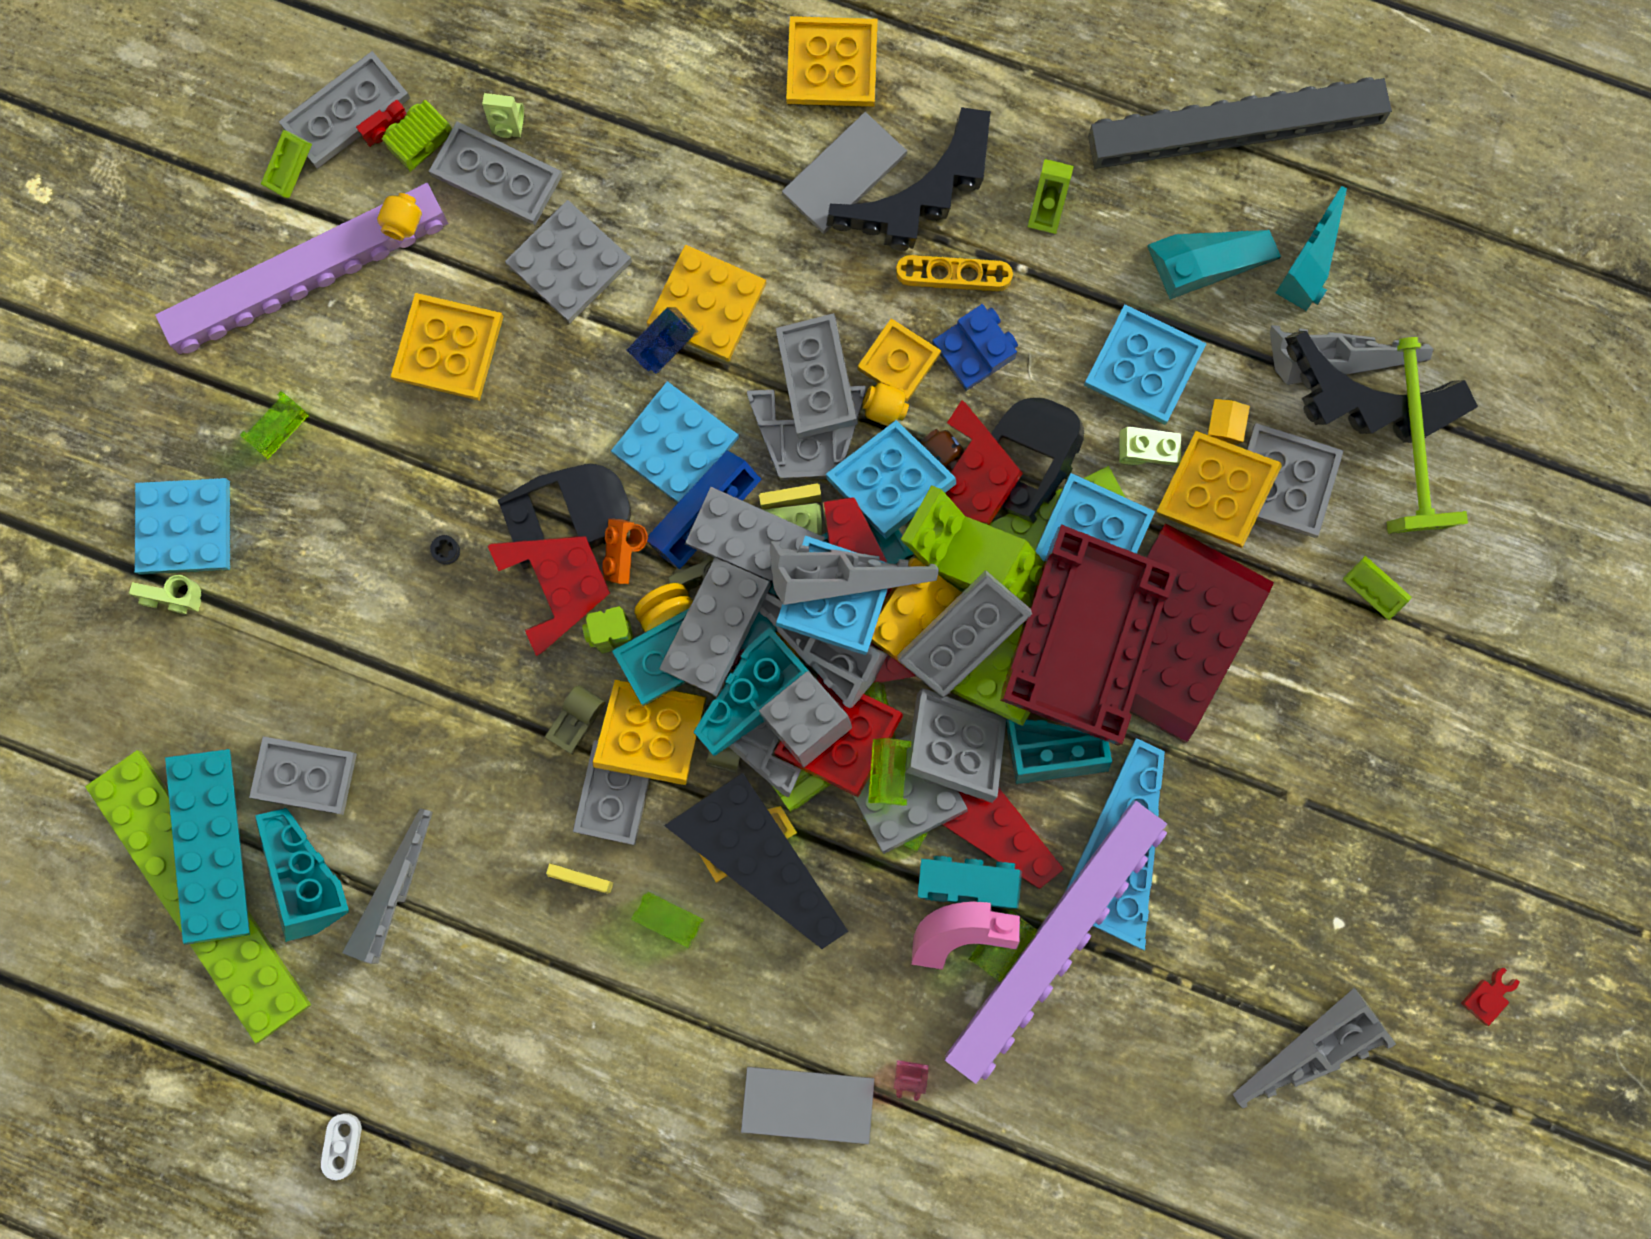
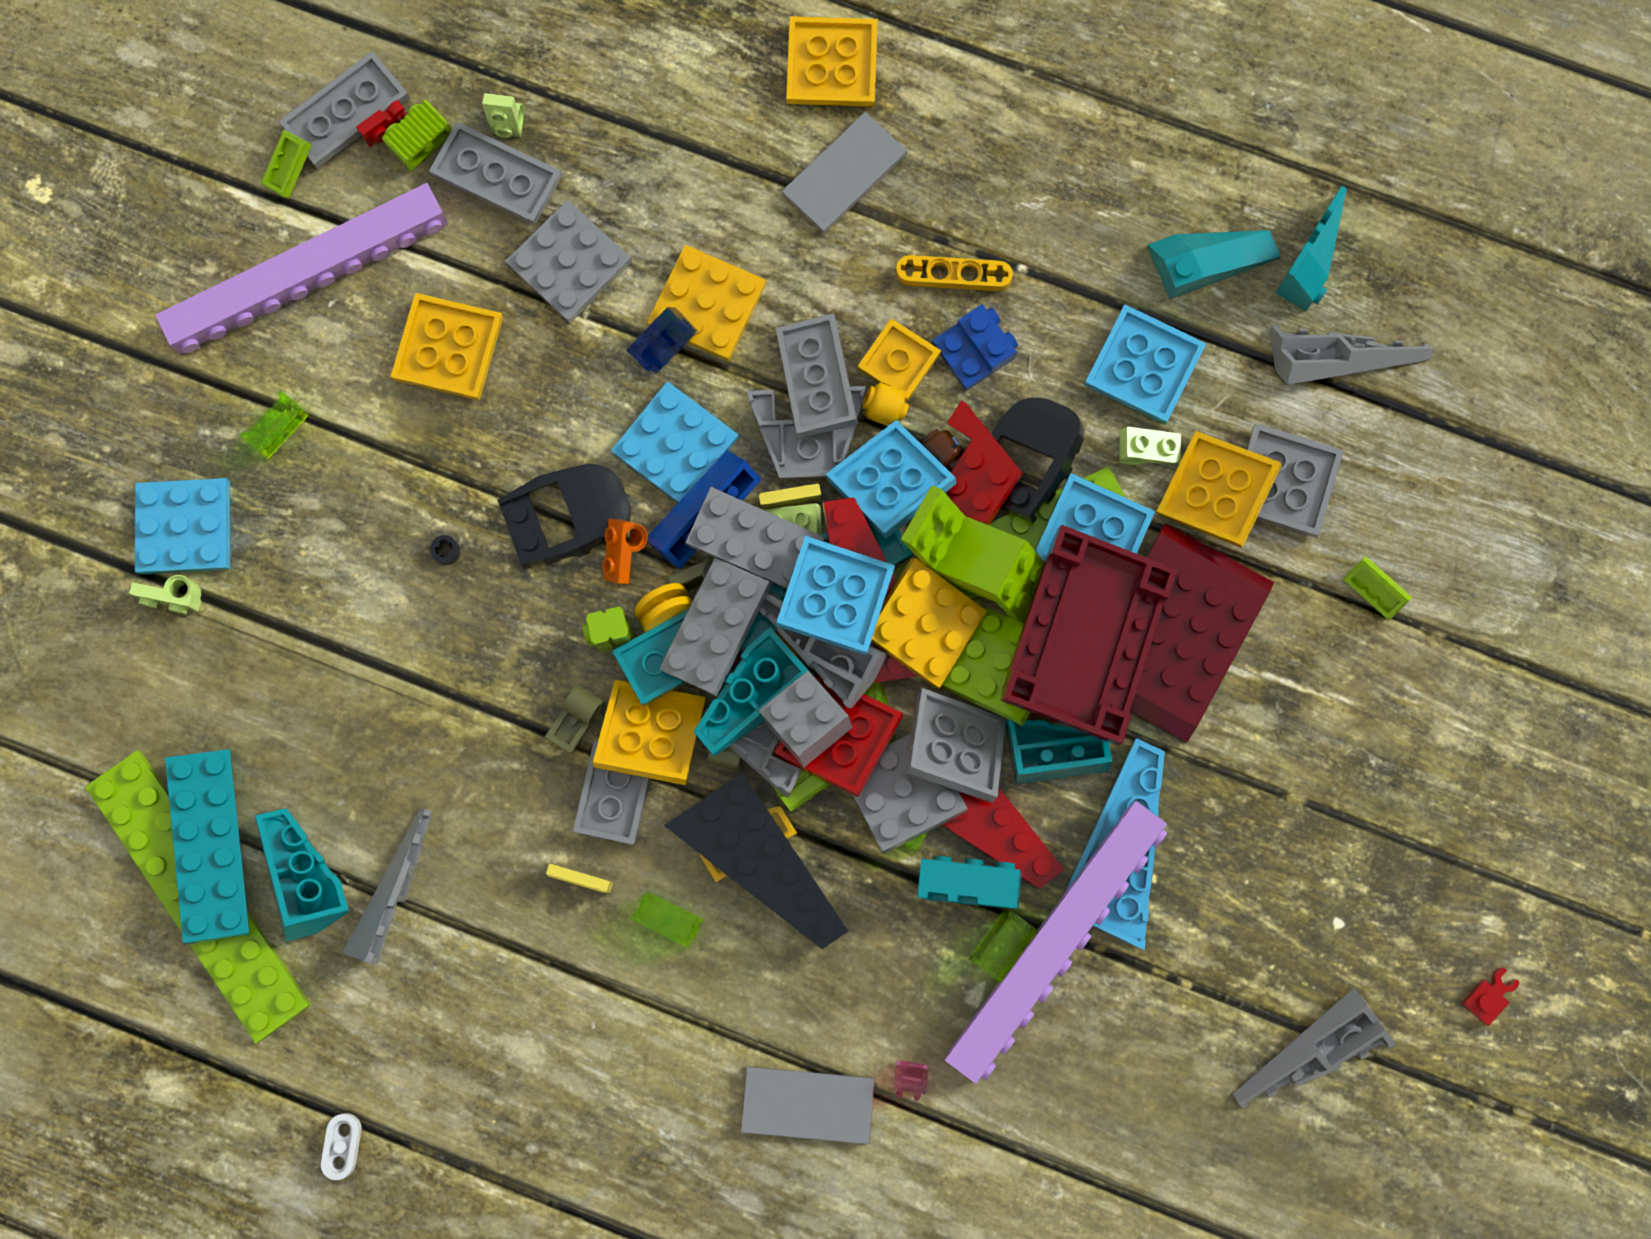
light grey plate [249,736,357,815] -> none
yellow head [377,193,422,241] -> none
red wing [488,536,610,656] -> none
light grey wedge [770,541,939,605] -> none
black arch [826,107,991,251] -> none
clear neon green hinge [868,738,912,806] -> none
light grey tile [897,570,1032,698] -> none
bright pink arch [911,902,1020,970] -> none
lime slope [1027,159,1074,234] -> none
dark grey brick [1088,77,1392,169] -> none
yellow piece [1208,399,1250,445] -> none
black arch [1285,331,1478,443] -> none
lime tile [1387,337,1468,534] -> none

